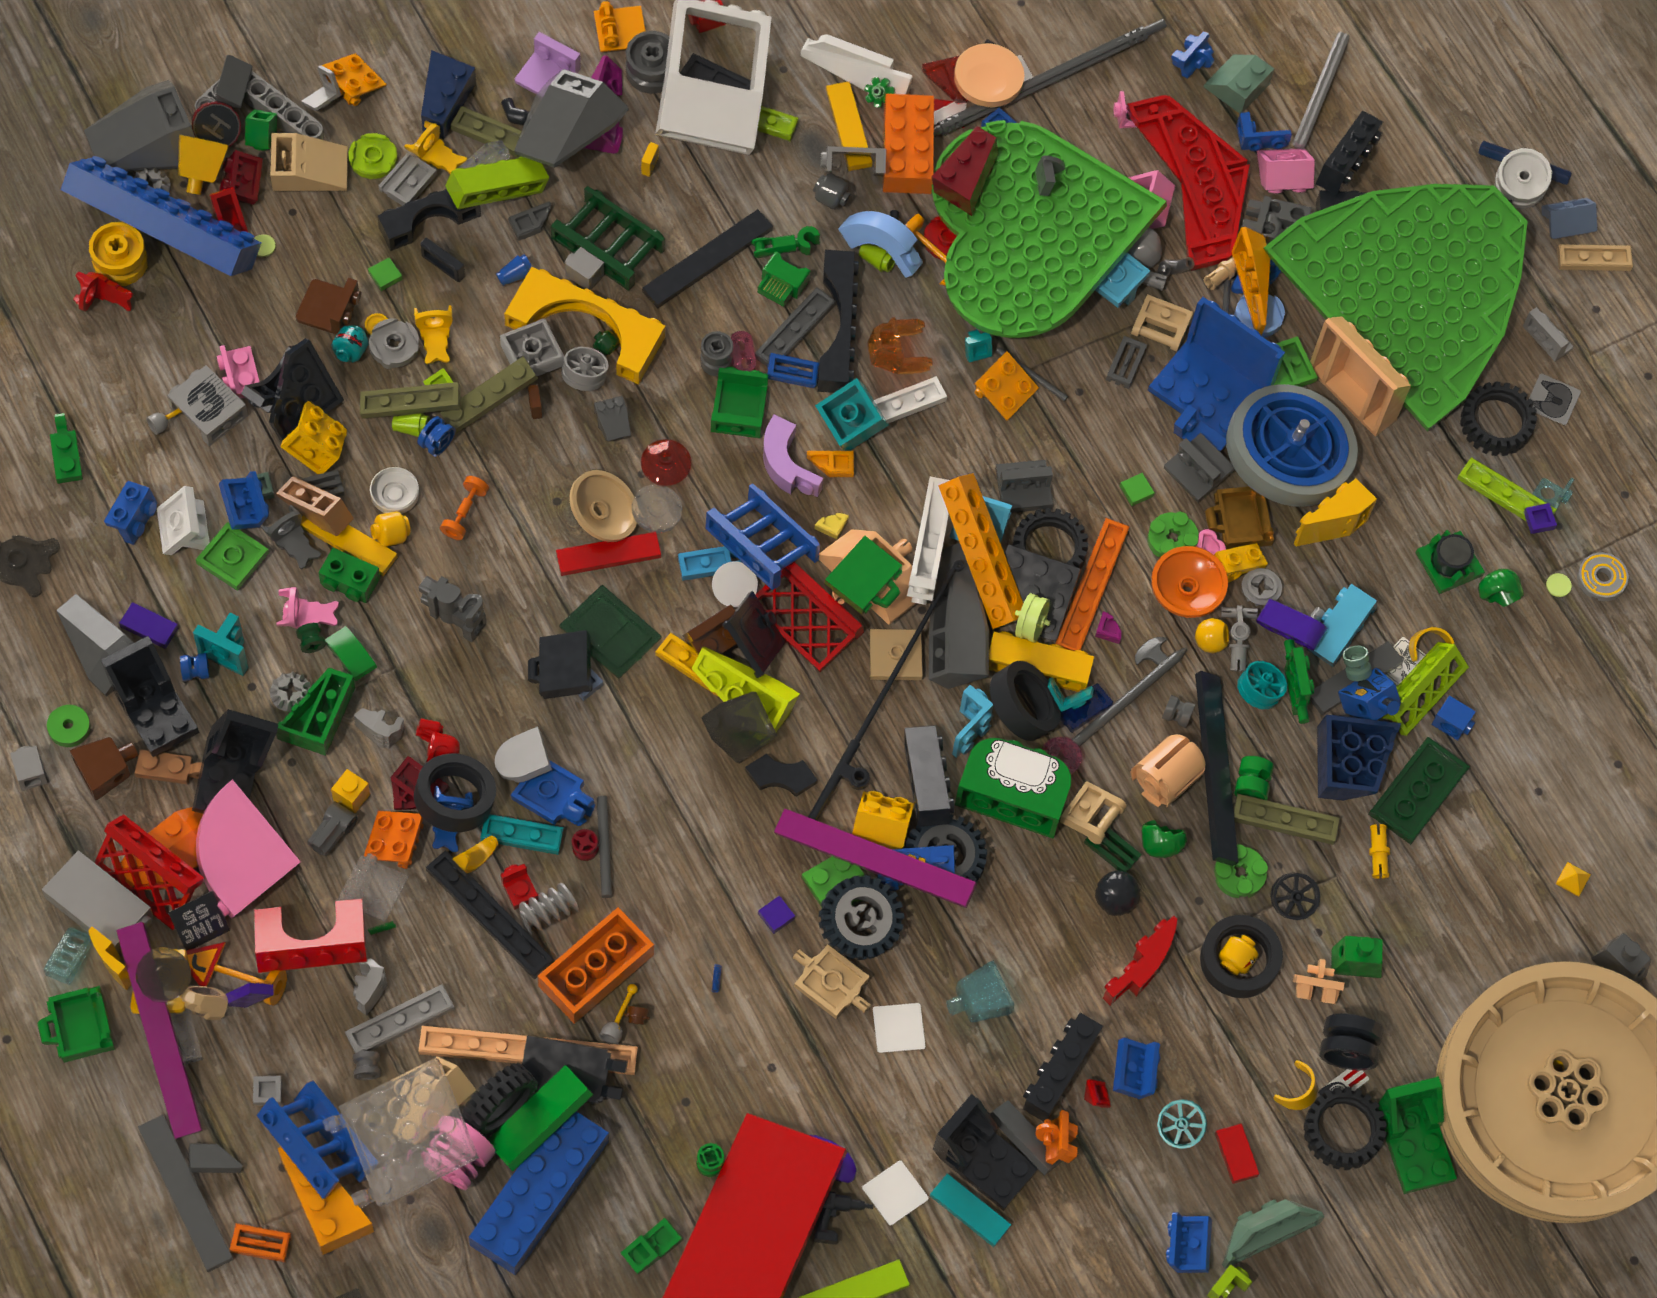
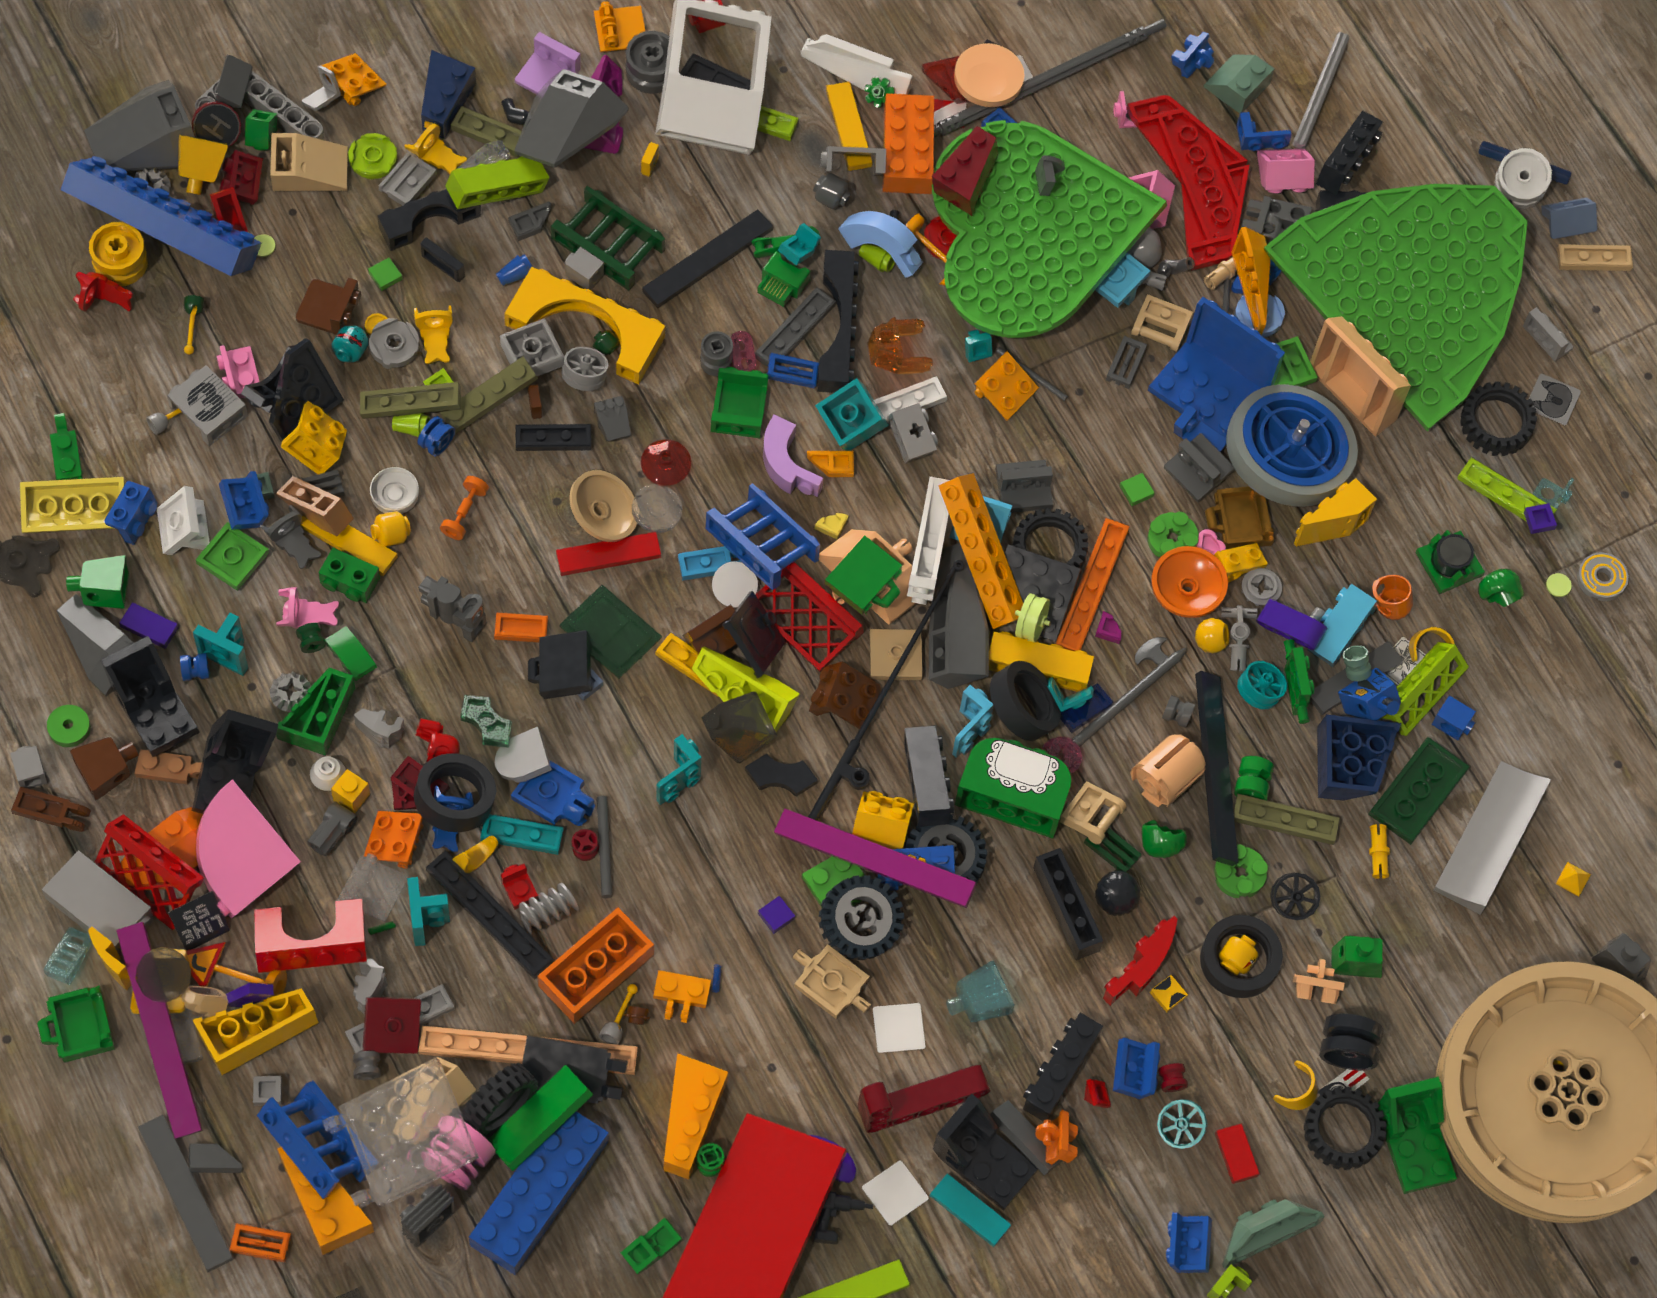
none -> reddish brown hinge [11,787,91,832]
none -> light yellow slope [20,477,126,533]
none -> torso [66,555,129,609]
none -> hinge [184,295,204,355]
none -> yellow wedge [192,988,319,1075]
none -> white cone [310,756,346,791]
none -> dark red plate [362,997,421,1054]
none -> dark grey brick [400,1185,455,1247]
none -> teal bracket [407,877,450,946]
none -> clear green tile [460,695,512,748]
none -> orange tile [494,613,548,643]
none -> black tile [515,424,591,451]
none -> light orange hinge [653,970,711,1023]
none -> teal bracket [656,734,702,805]
none -> light orange wedge [663,1053,728,1180]
none -> teal bracket [778,223,821,266]
none -> reddish brown bracket [809,661,881,729]
none -> dark red beam [857,1065,991,1133]
none -> light grey brick [887,403,938,464]
none -> black brick [1033,848,1104,960]
none -> yellow tile [1150,975,1188,1013]
none -> dark red wheel [1158,1063,1188,1092]
none -> orange helmet [1372,575,1413,620]
none -> light grey arch [1434,761,1551,915]

